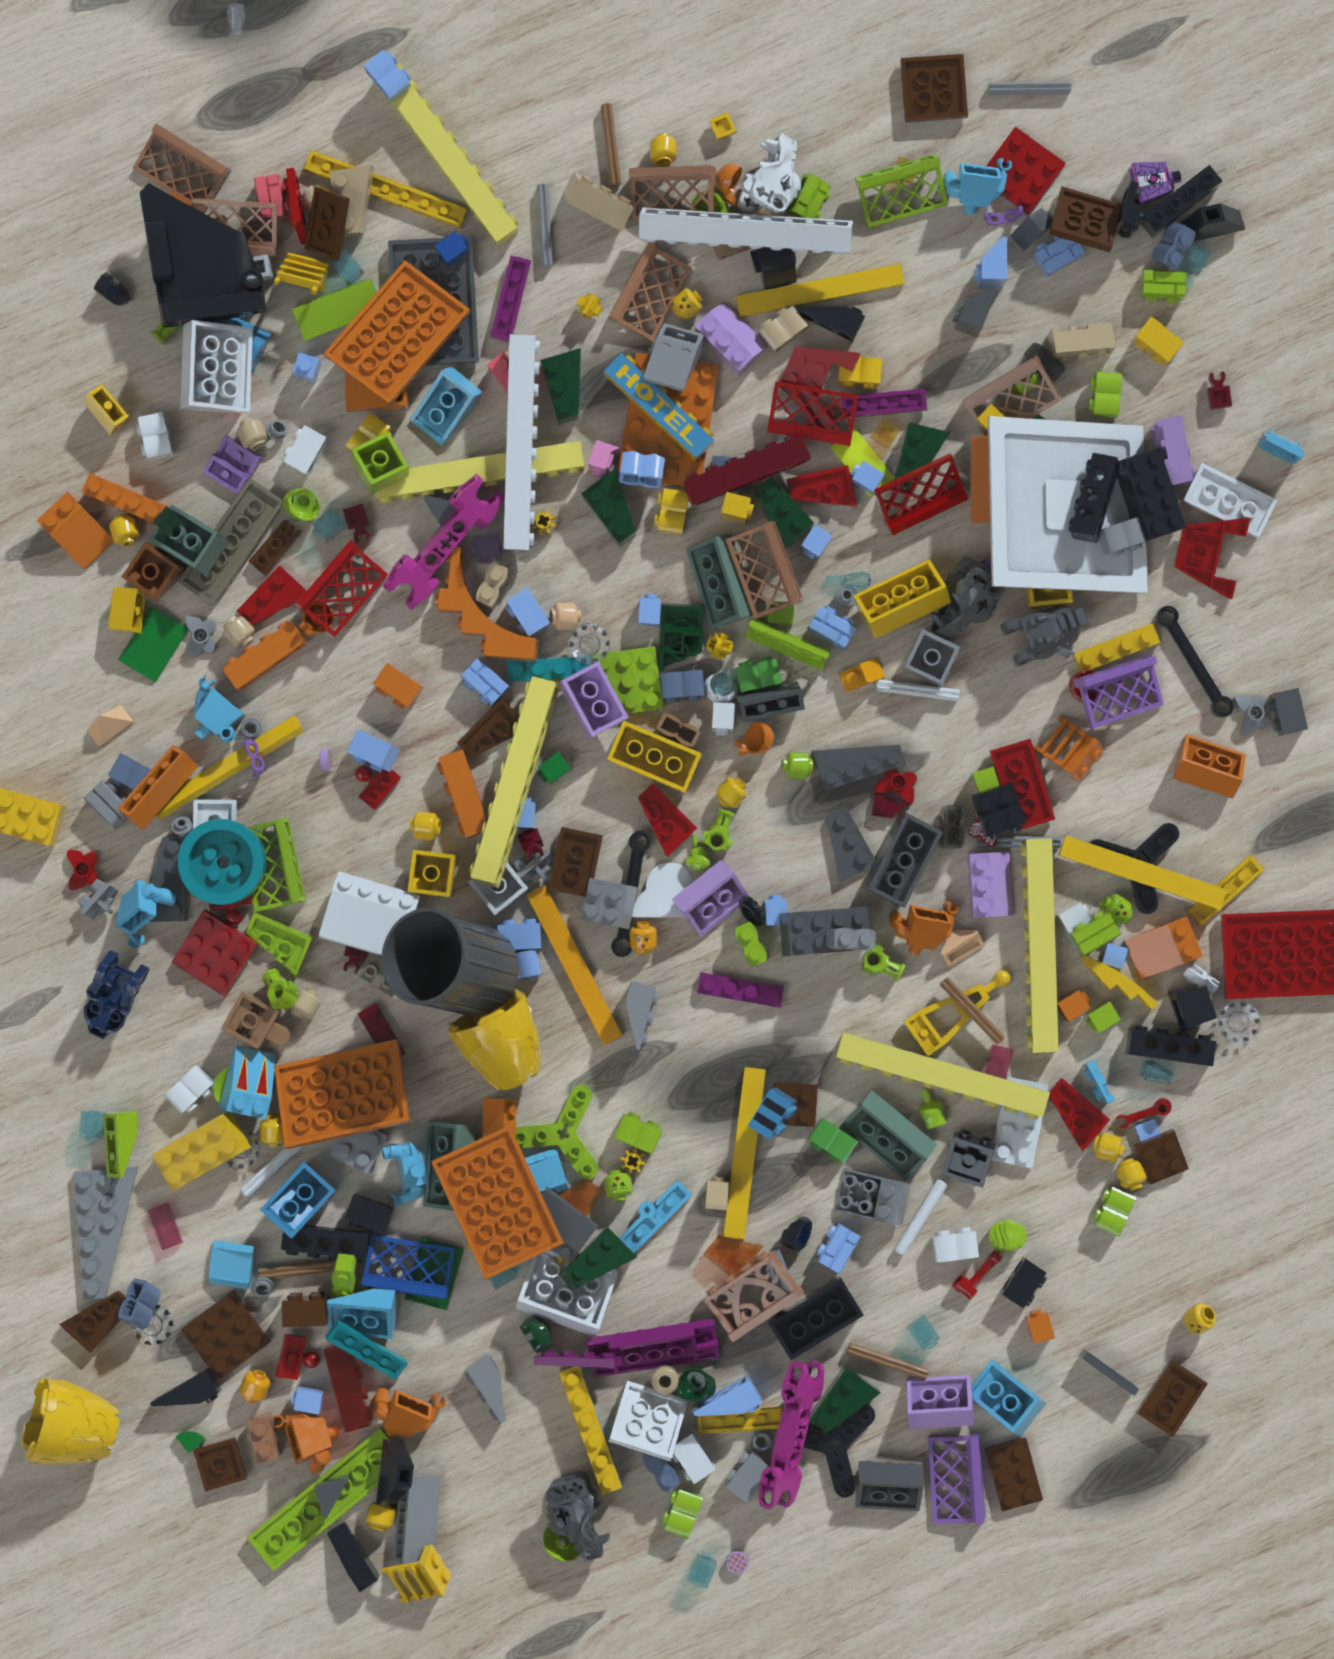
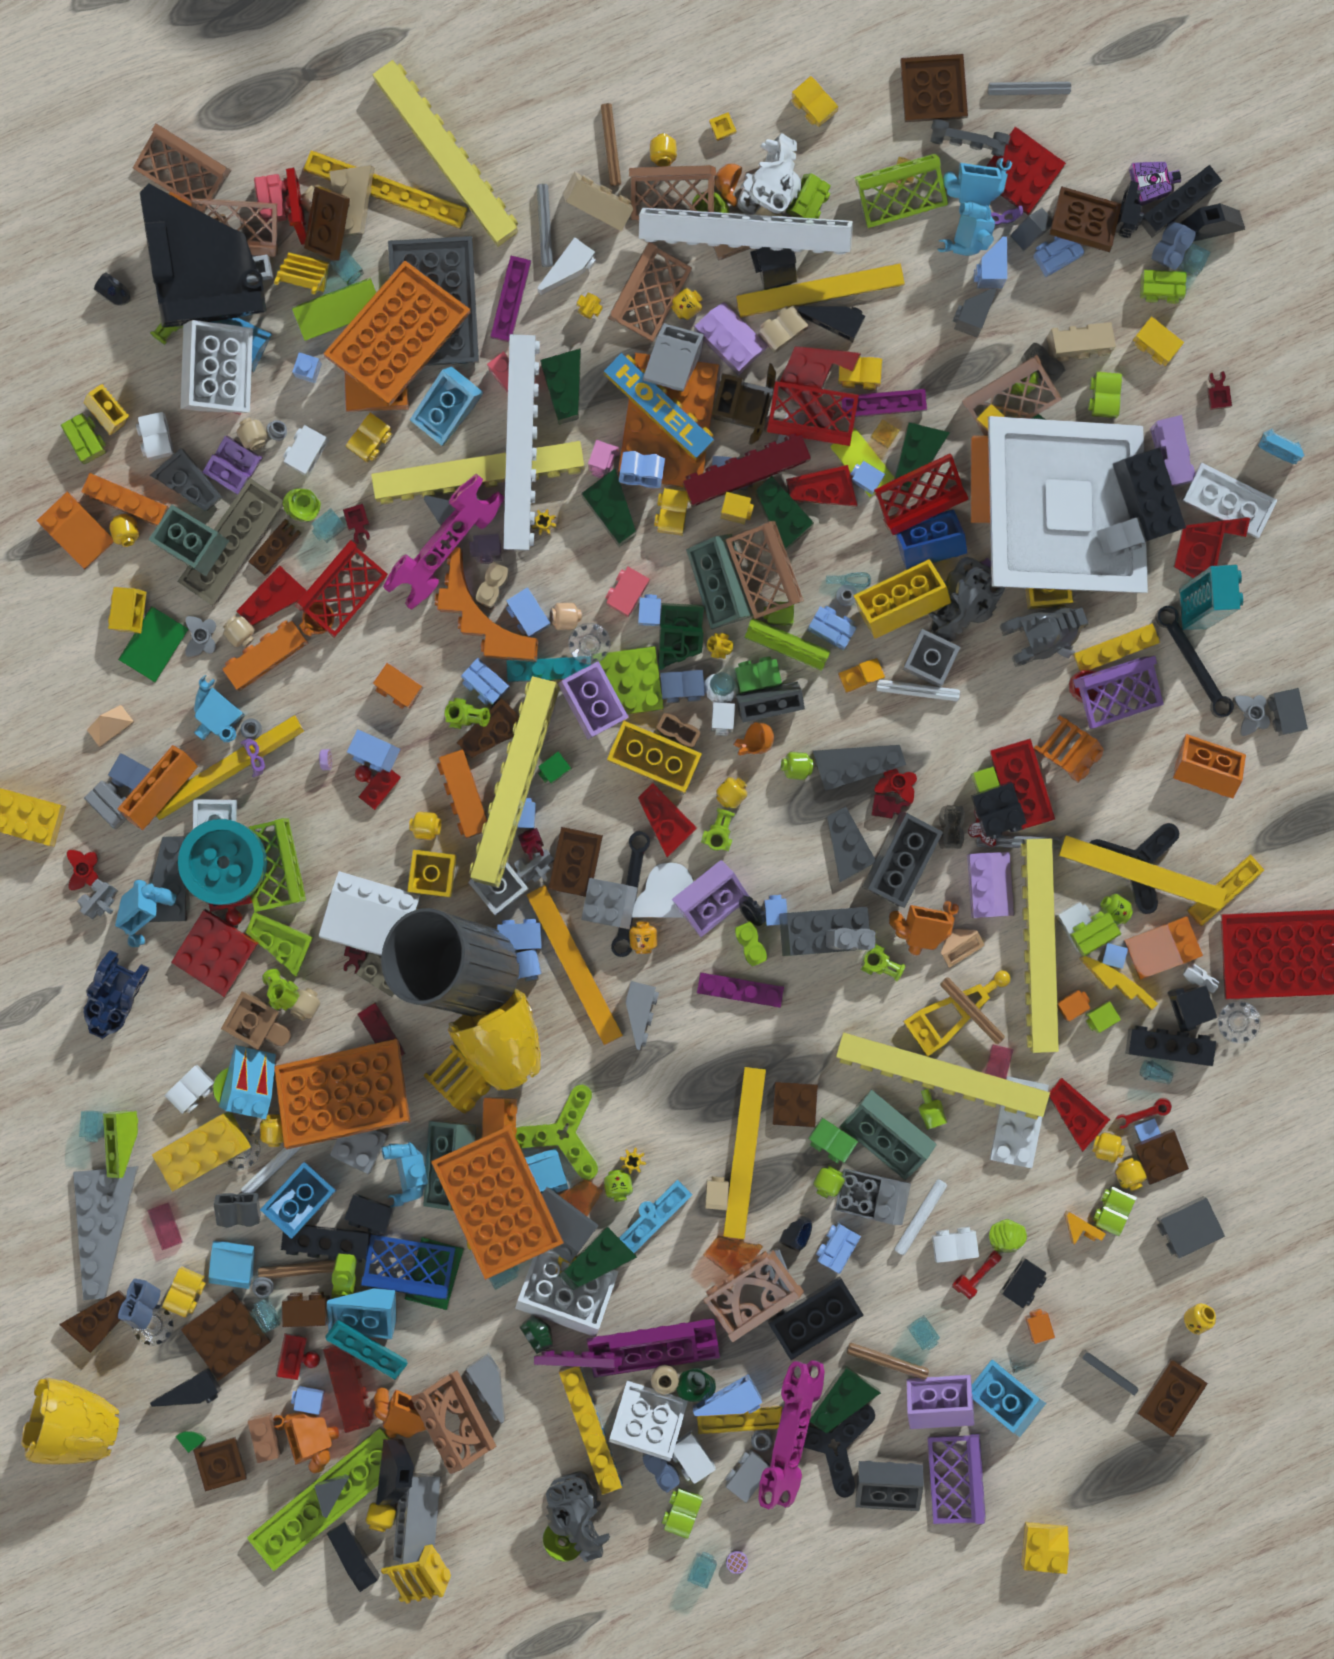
dark orange slope [121,542,186,601] -> none
clear green plate [153,506,183,537] -> none
light grey plate [172,816,193,837] -> none
clear cone [226,3,247,36] -> none
light orange head [239,1370,271,1403] -> none
lime brick [351,431,409,494] -> none
light blue brick [363,50,411,102] -> none
blue brick [435,231,469,267] -> none
lime brick [613,1111,663,1154] -> none
lime piece [686,835,710,872] -> none
dark azure brick [748,1088,798,1140] -> none
light blue brick [800,525,832,560] -> none
black plate [942,1129,997,1188] -> none
reddish brown plate [984,1437,1043,1511] -> none
black brick [1068,453,1120,543] -> none
medium azure wing [1083,1060,1115,1104] -> none
none -> lime brick [60,413,106,464]
none -> dark grey wing [150,448,223,511]
none -> yellow brick [162,1266,206,1318]
none -> dark grey brick [214,1192,261,1228]
none -> clear light blue brick [252,1299,281,1332]
none -> nougat fence [411,1370,497,1474]
none -> yellow plate [423,1045,492,1114]
none -> lime connector [444,698,490,729]
none -> white slope [537,237,596,295]
none -> coral brick [605,567,650,618]
none -> dark brown piece [712,363,776,445]
none -> yellow brick [791,76,838,127]
none -> lime head [813,1165,845,1199]
none -> blue slope [895,510,968,570]
none -> dark grey plate [930,119,1011,157]
none -> medium azure torso [938,201,995,256]
none -> yellow slope [1021,1522,1069,1574]
none -> light orange slope [1064,1210,1106,1245]
none -> dark grey brick [1157,1196,1225,1258]
none -> teal brick [1179,565,1243,630]

